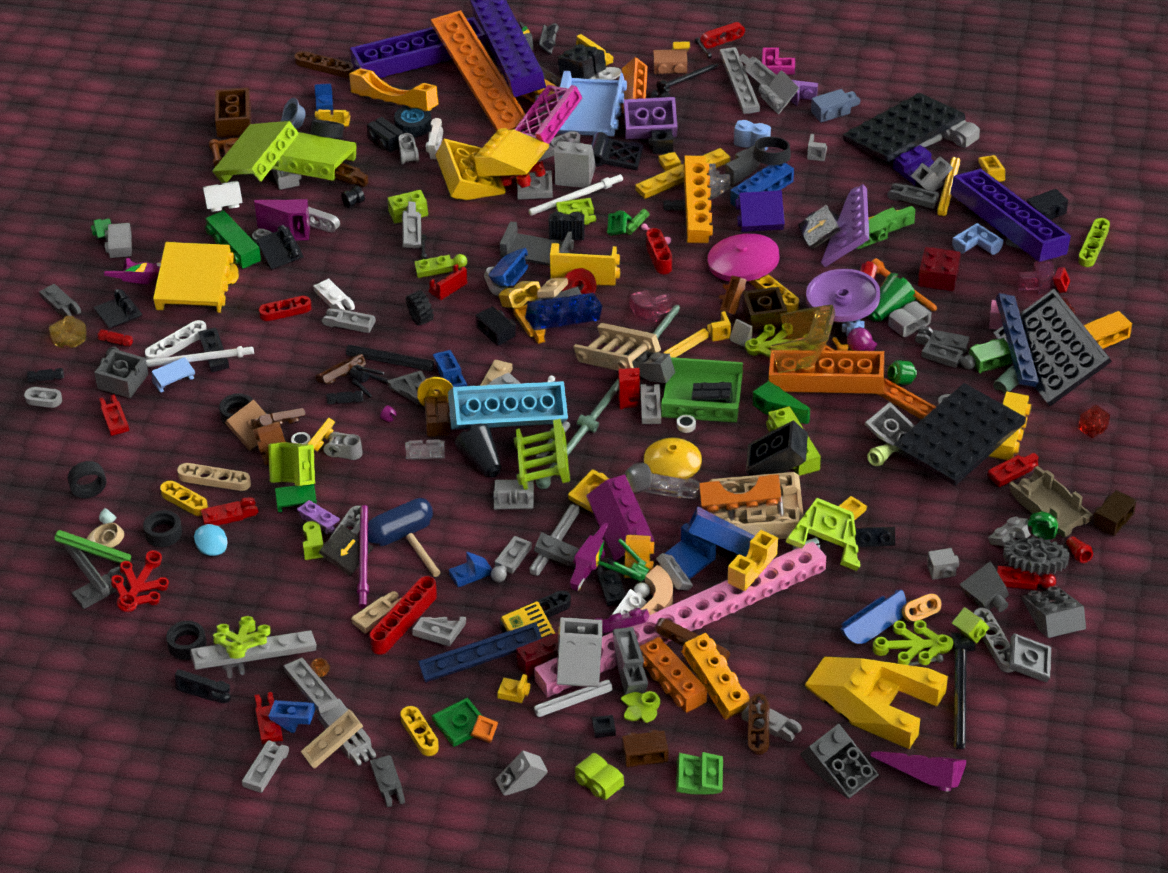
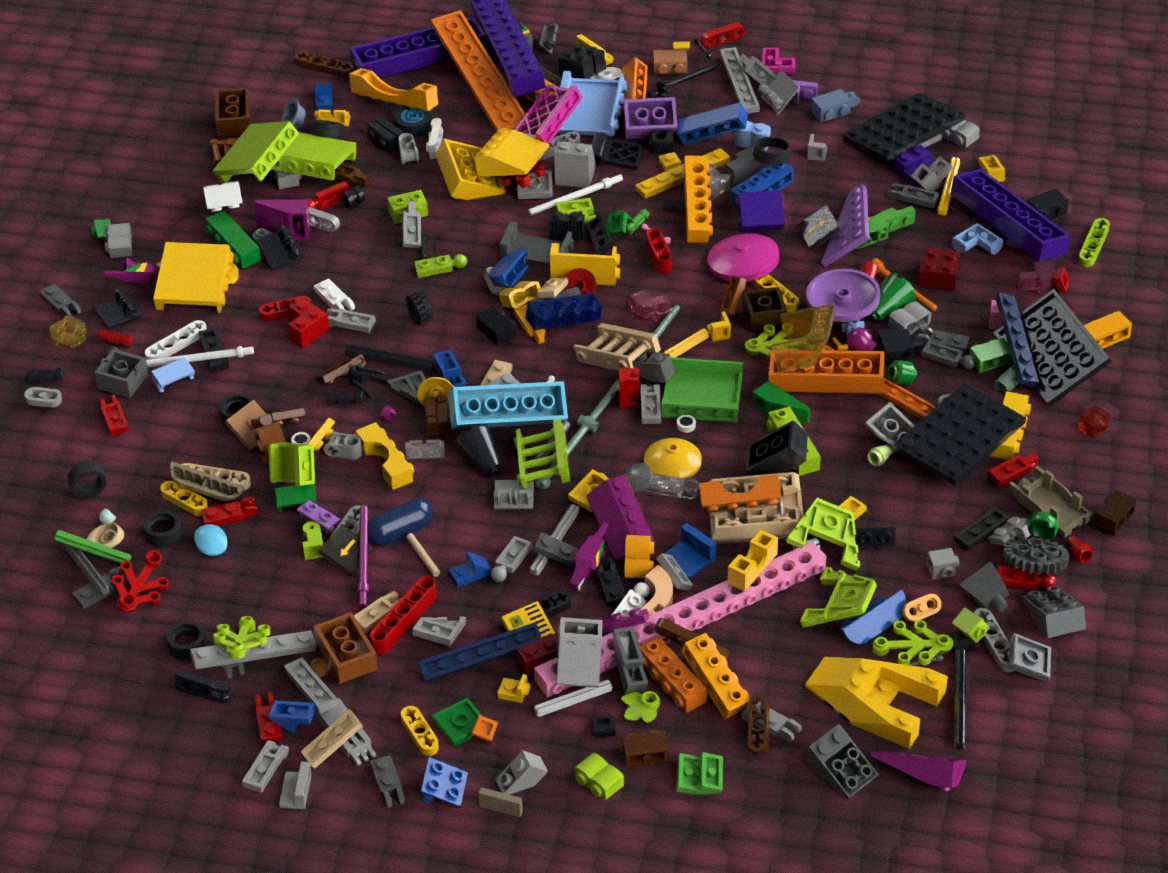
red hinge [429,264,468,300] -> none
green plant [598,539,649,582] -> none
blue slope [688,506,755,557] -> none
black brick [692,382,733,403] -> none
light grey slope [730,319,752,347] -> none
none -> dark tan brick [170,461,244,501]
none -> light grey panel [279,761,312,809]
none -> red brick [288,298,329,348]
none -> red plate [308,181,349,211]
none -> dark orange brick [314,612,378,684]
none -> yellow arch [356,422,414,490]
none -> hinge [420,757,468,807]
none -> dark tan tile [479,787,523,817]
none -> black plate [586,214,616,255]
none -> blue brick [677,102,748,145]
none -> lime wing [800,567,877,627]
none -> black torso [877,329,923,367]
none -> pearl dark grey plate [953,507,1010,551]

